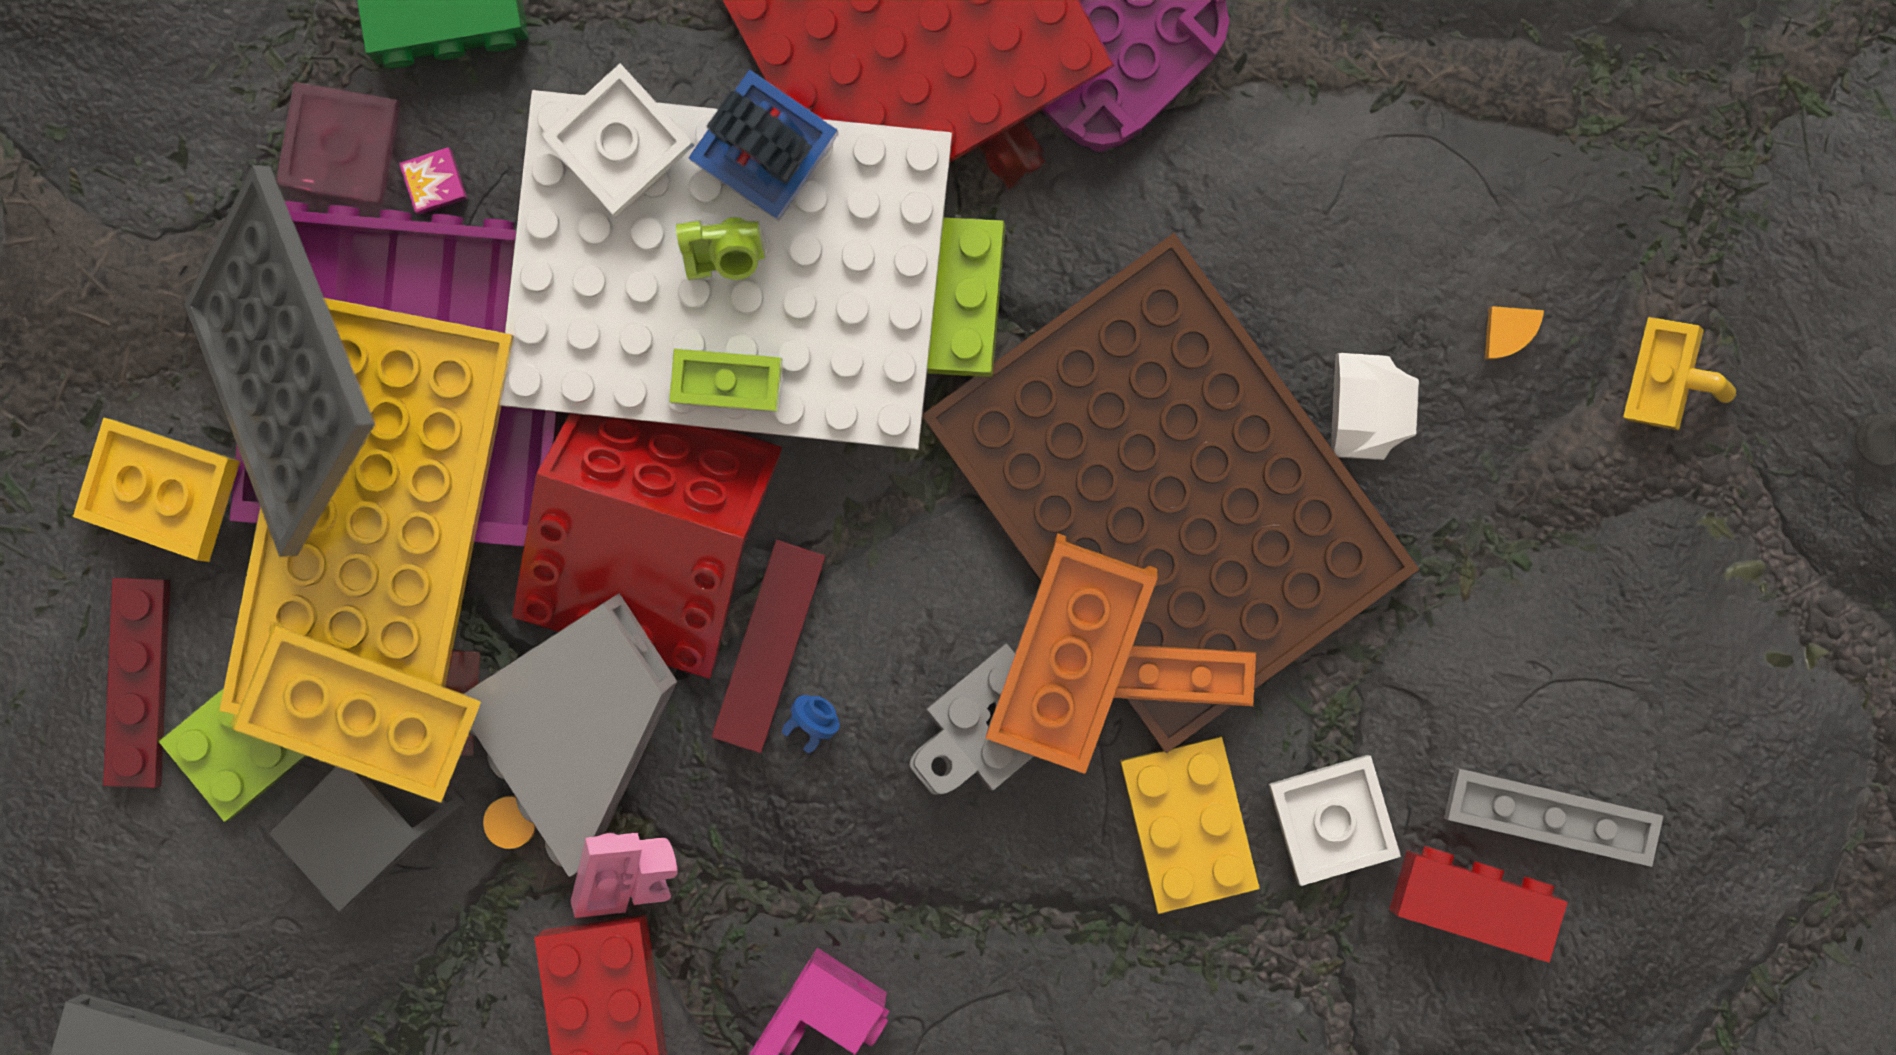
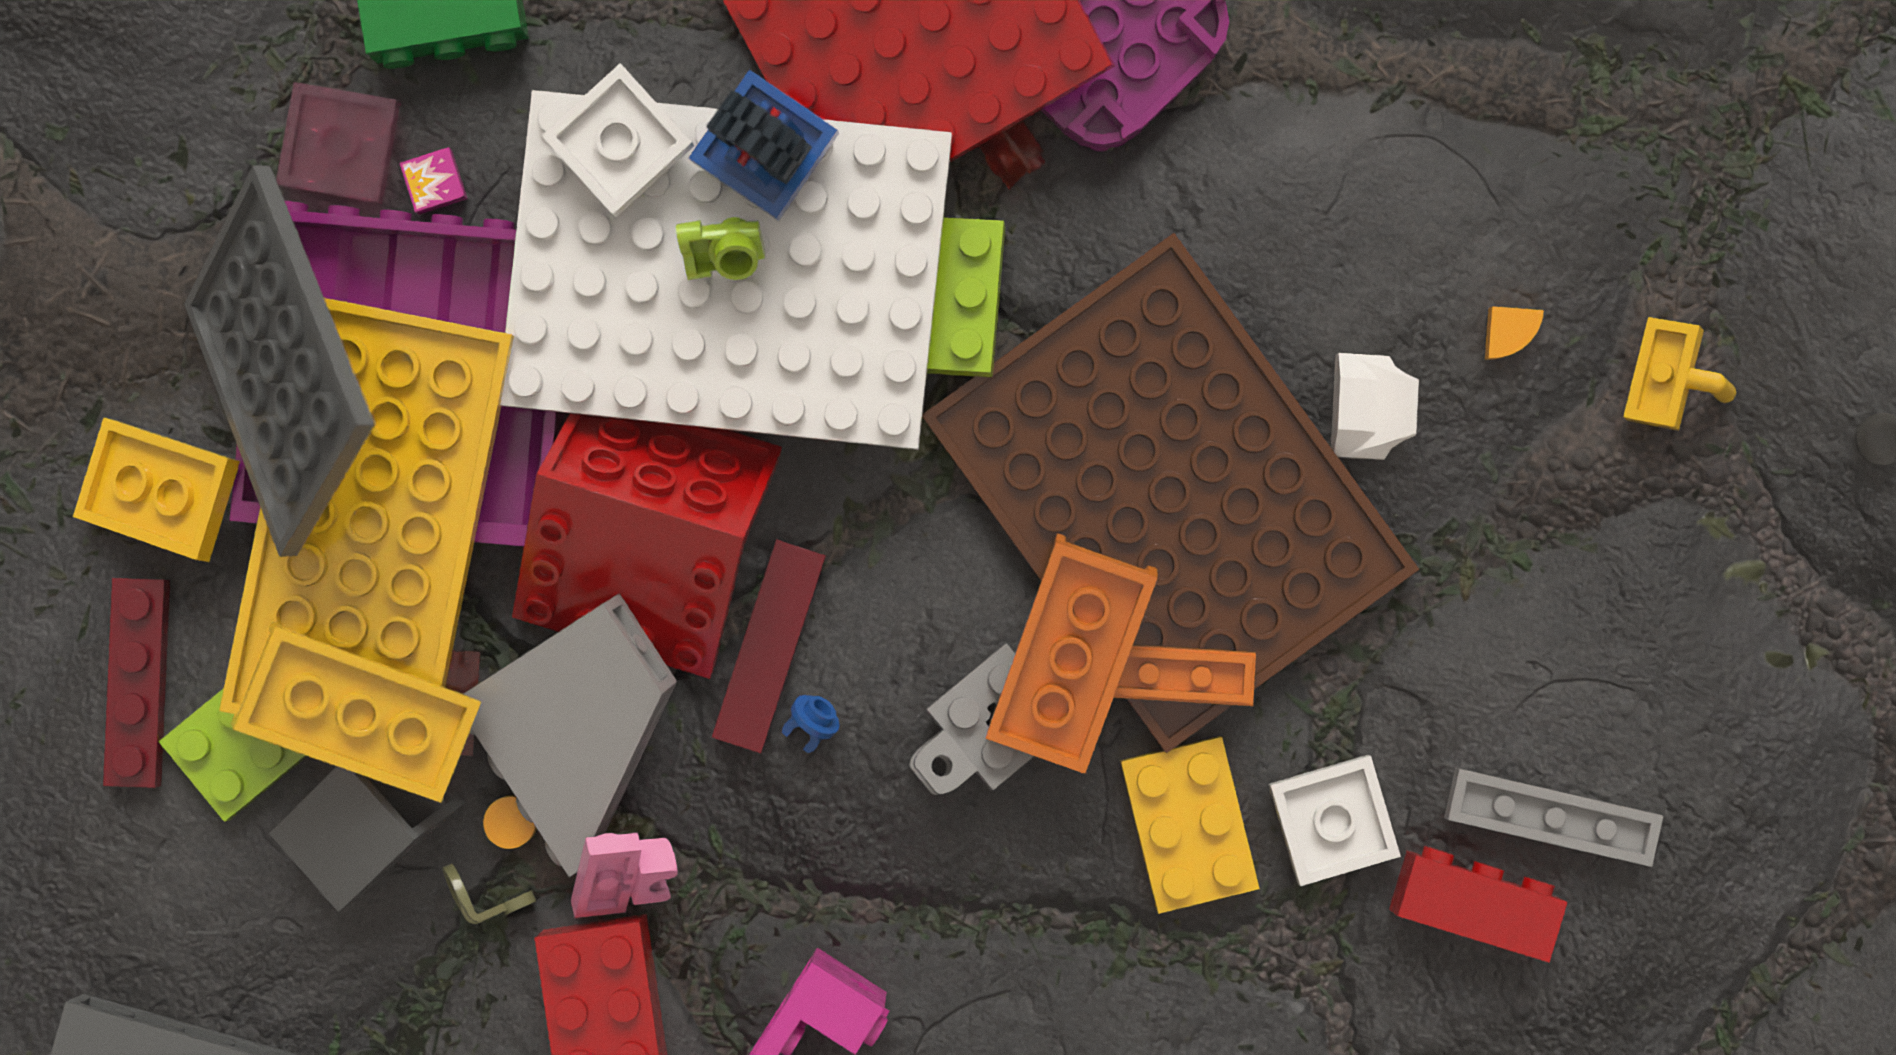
lime plate [669,349,783,412] -> none
none -> olive piece [442,863,536,924]

